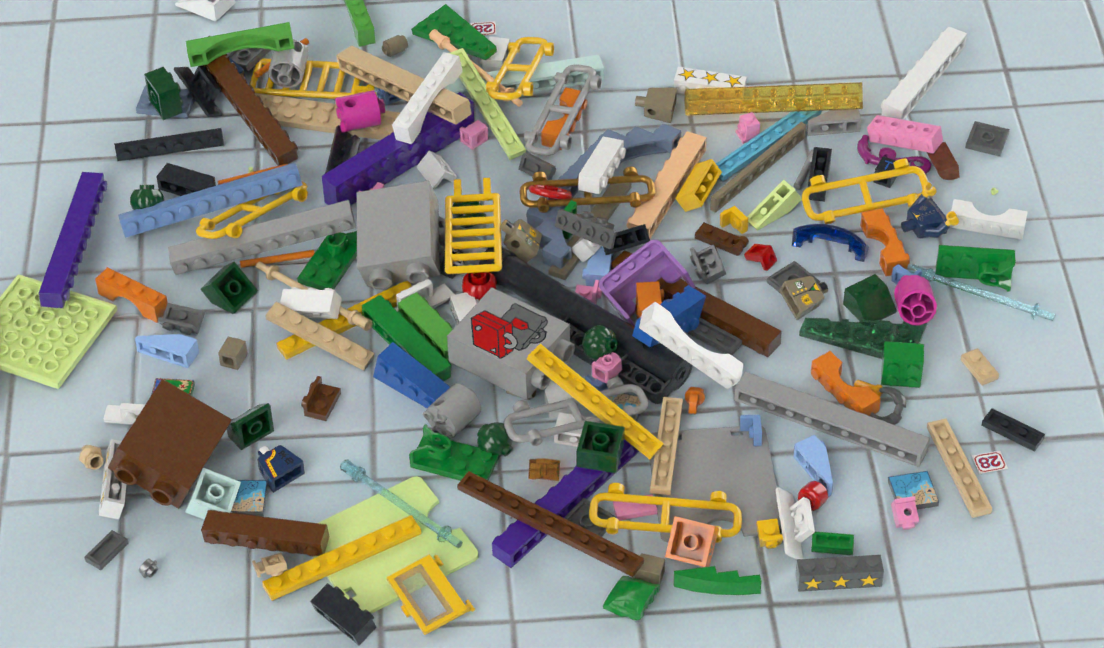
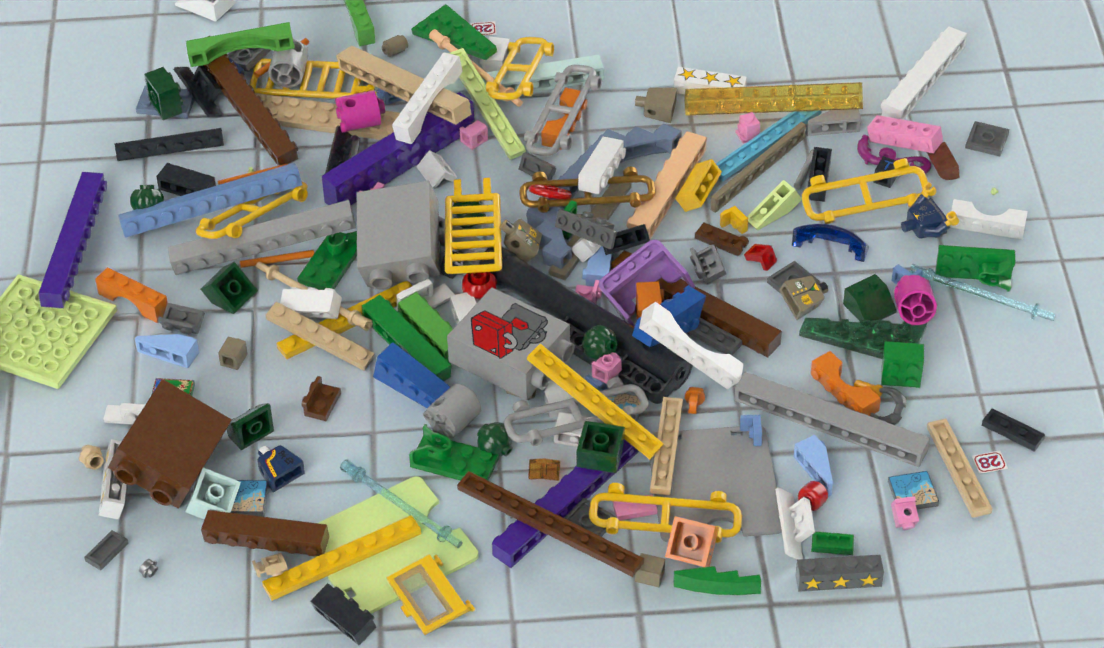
green slope [603,576,660,620] -> none
yellow bracket [756,518,783,549] -> none
orange arch [860,208,910,276] -> none
tan plate [960,348,999,386] -> none

